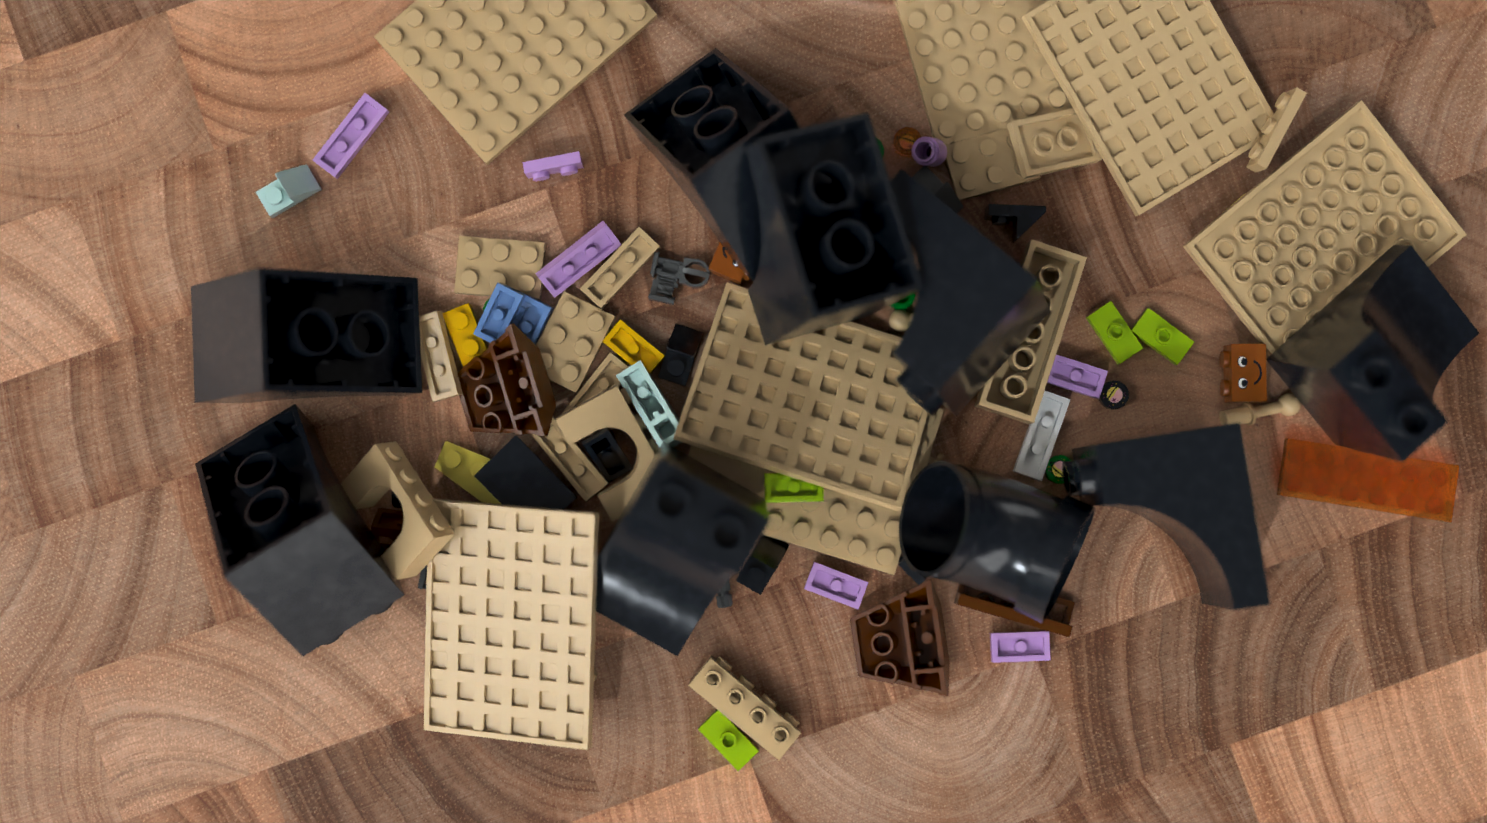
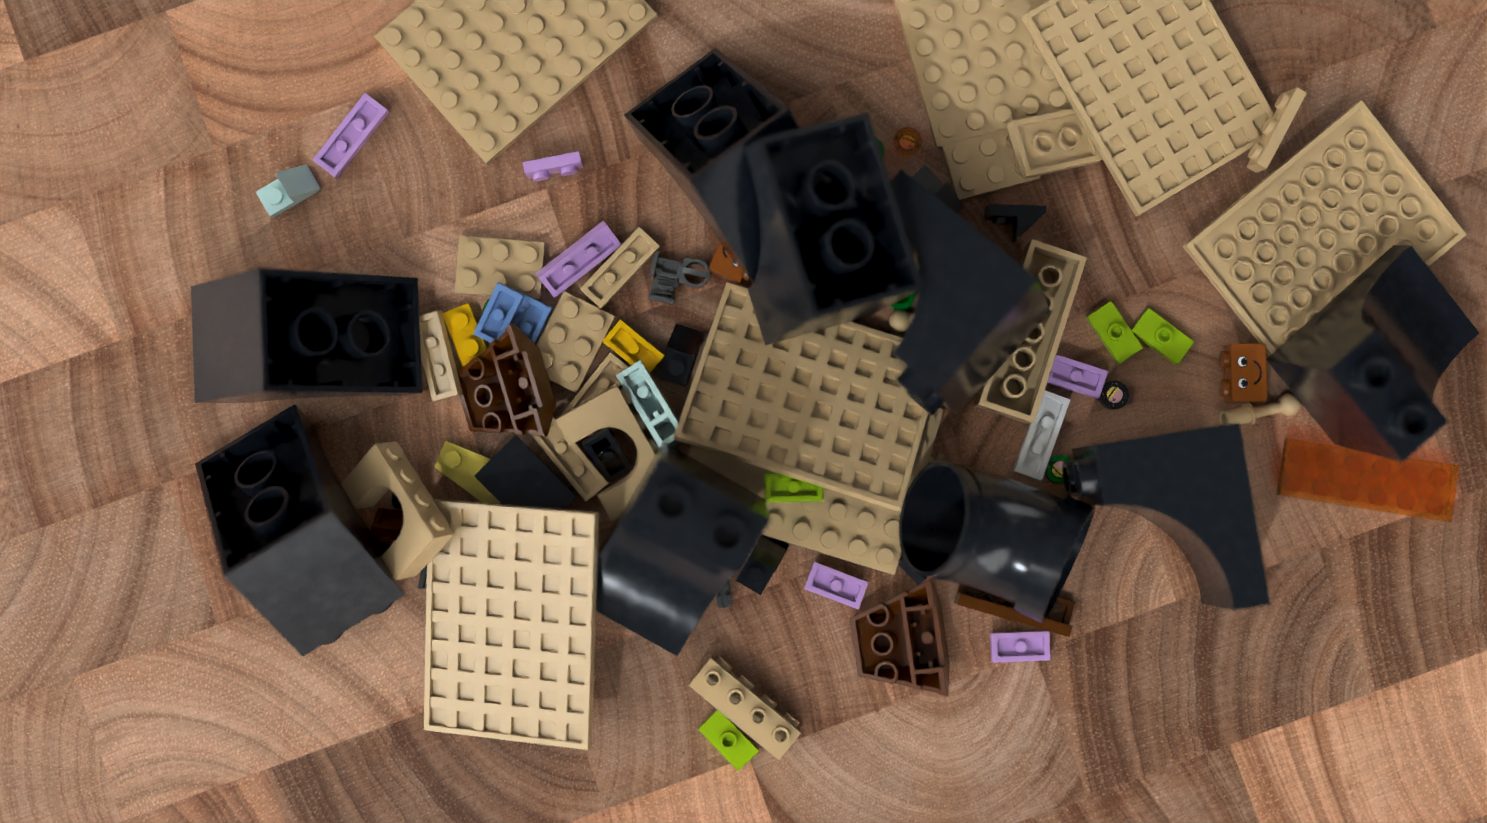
lavender brick [912,137,947,167] -> none

